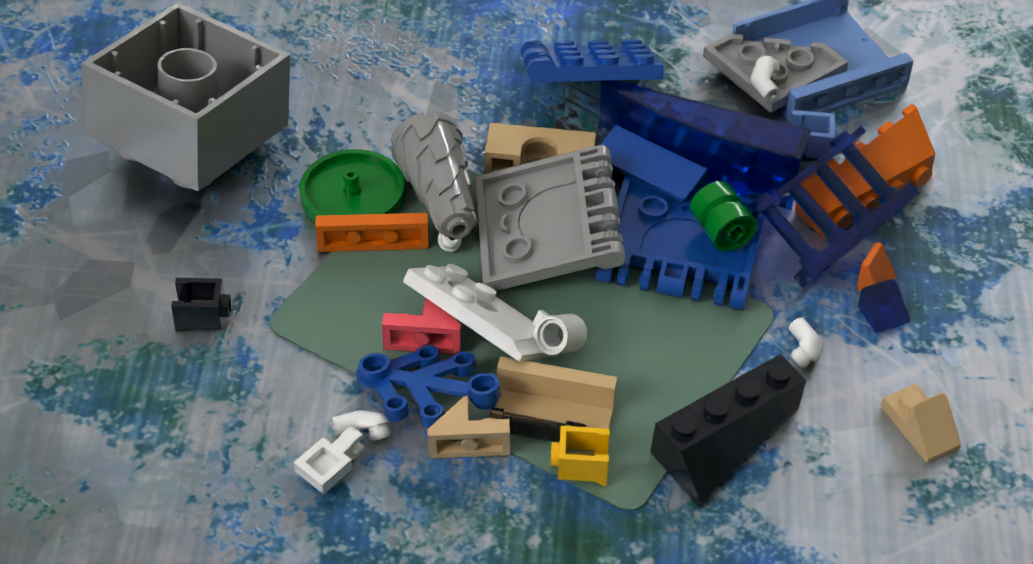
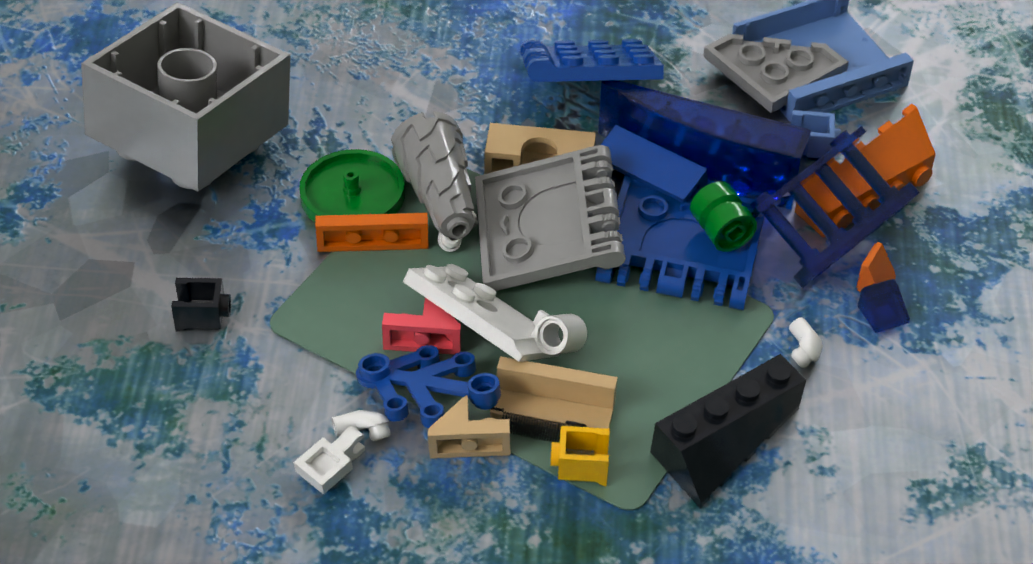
white arm [750,56,780,102] -> none
tan slope [881,384,961,464] -> none

